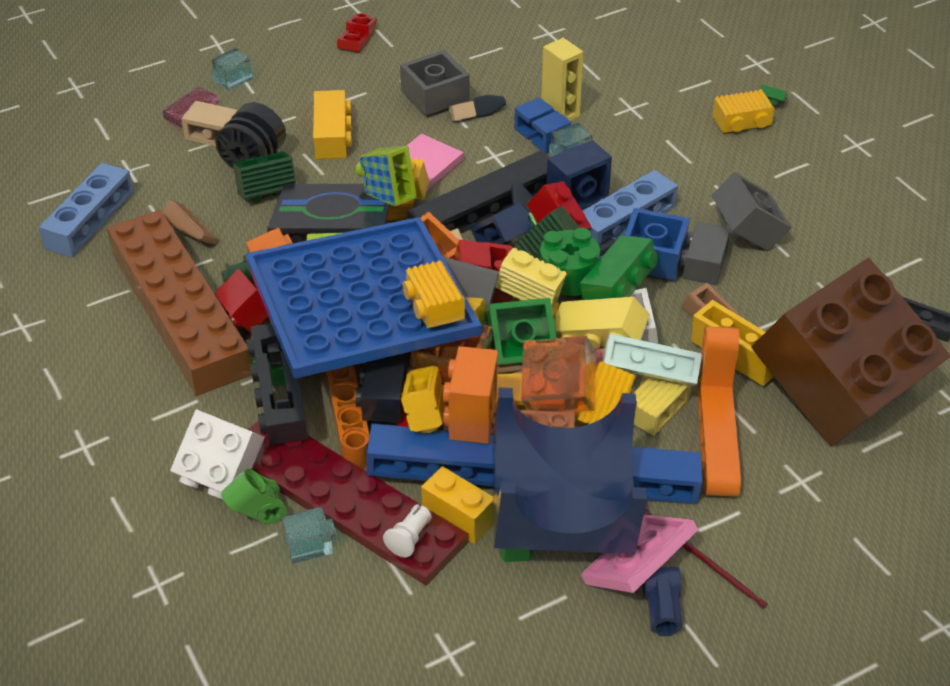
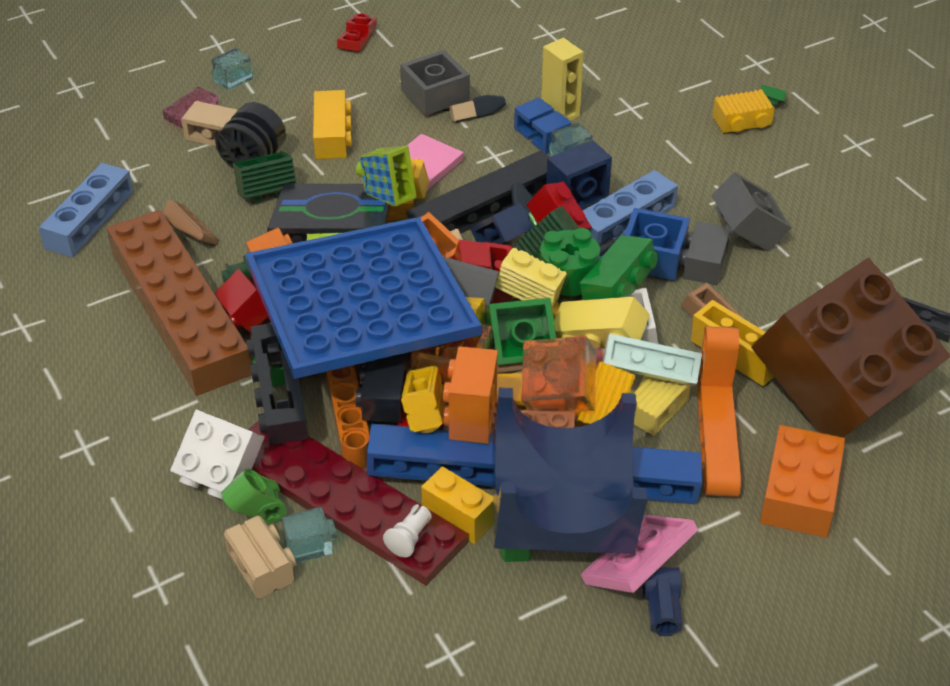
yellow brick [402,260,465,329] -> none
dark red piece [644,509,768,609] -> none
none -> tan brick [223,515,296,599]
none -> orange brick [760,425,845,538]

